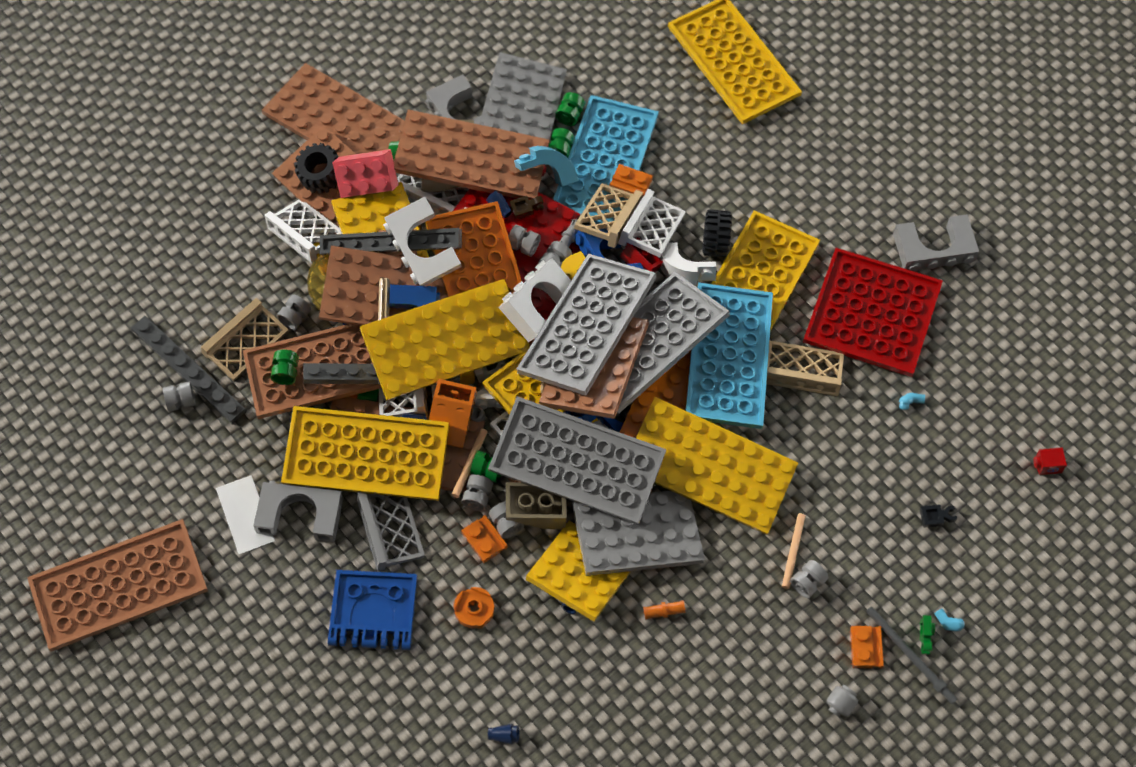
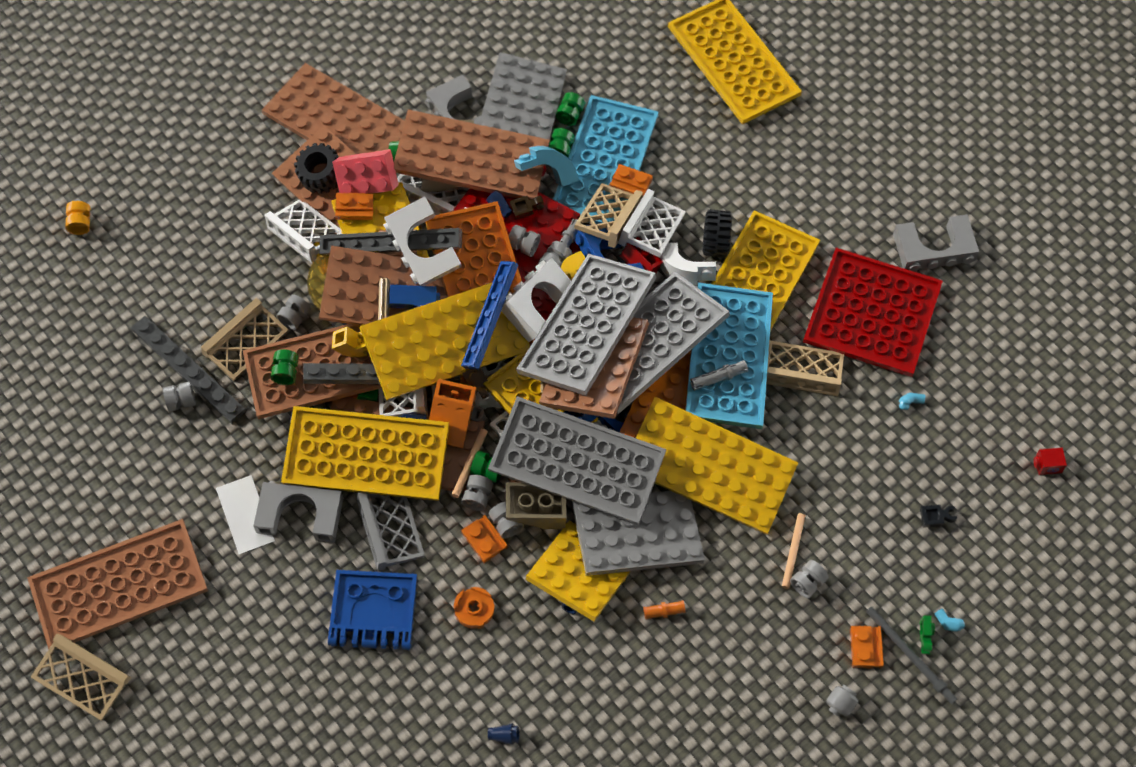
none -> tan fence [31,633,132,721]
none -> light orange wheel [65,201,91,235]
none -> yellow brick [332,326,368,357]
none -> orange plate [335,193,374,220]
none -> blue tile [461,261,518,370]
none -> dark brown plate [461,367,489,399]
none -> light grey pin [690,360,748,391]

